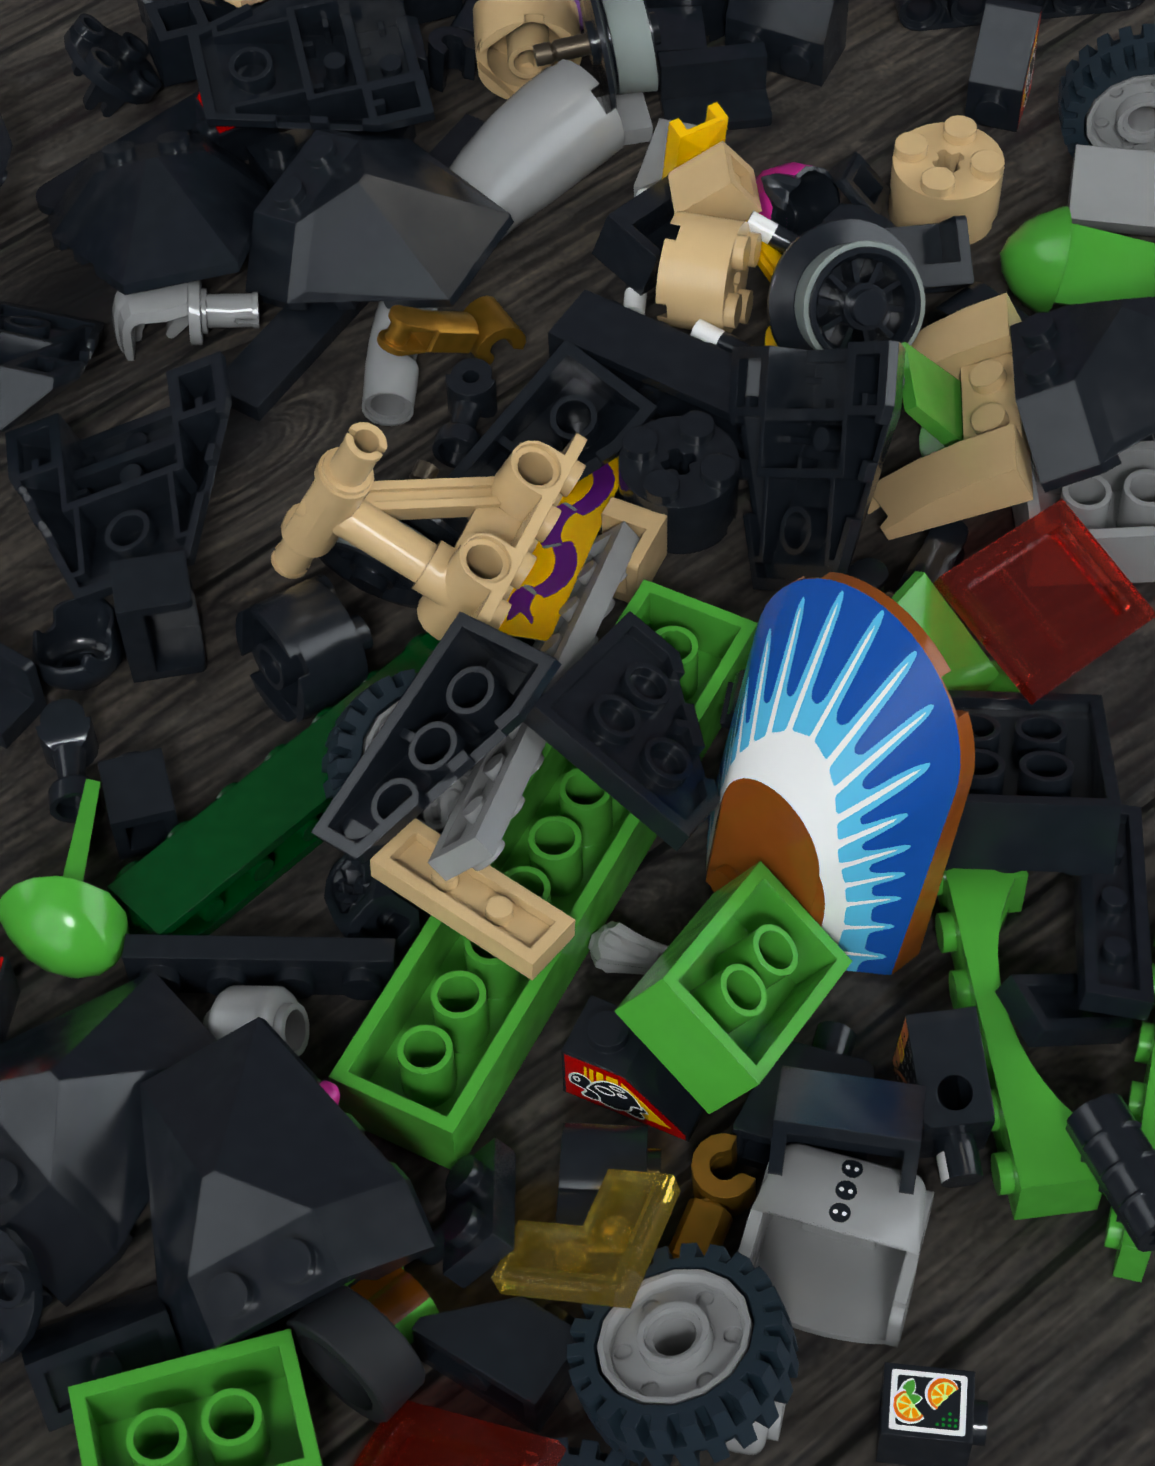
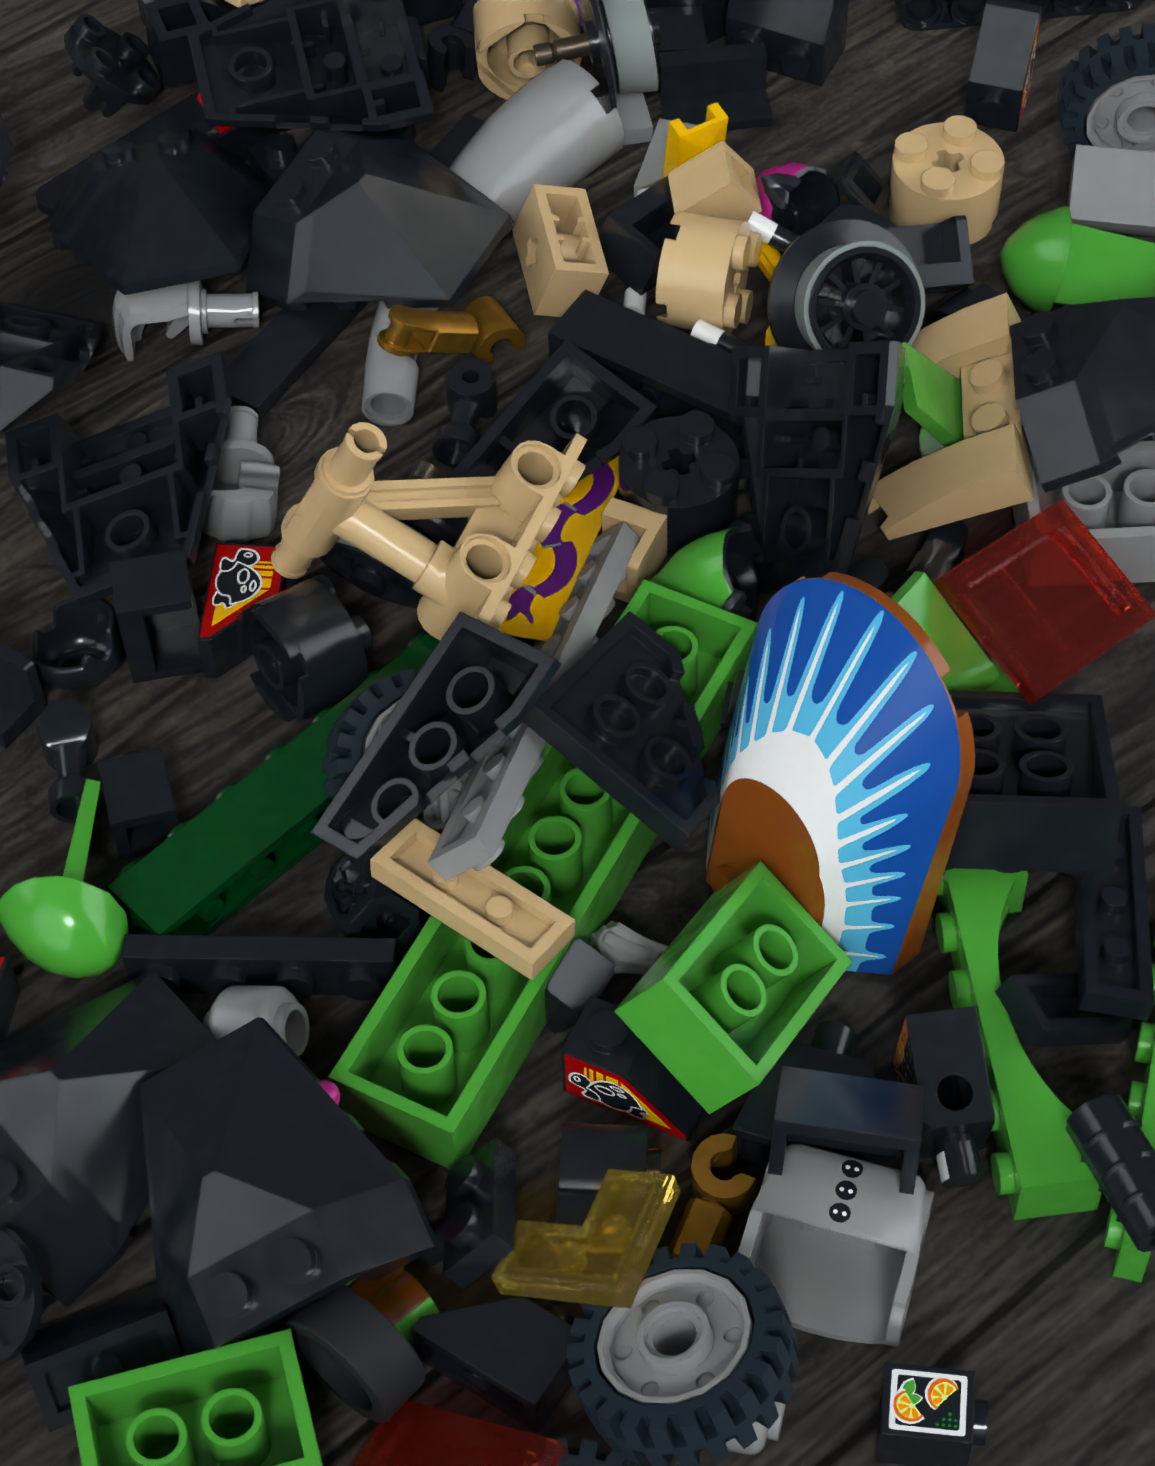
none -> slope [197,543,303,678]
none -> light grey piece [202,406,280,544]
none -> tan brick [512,184,609,317]
none -> black slope [545,938,615,1034]
none -> hat [649,518,762,621]

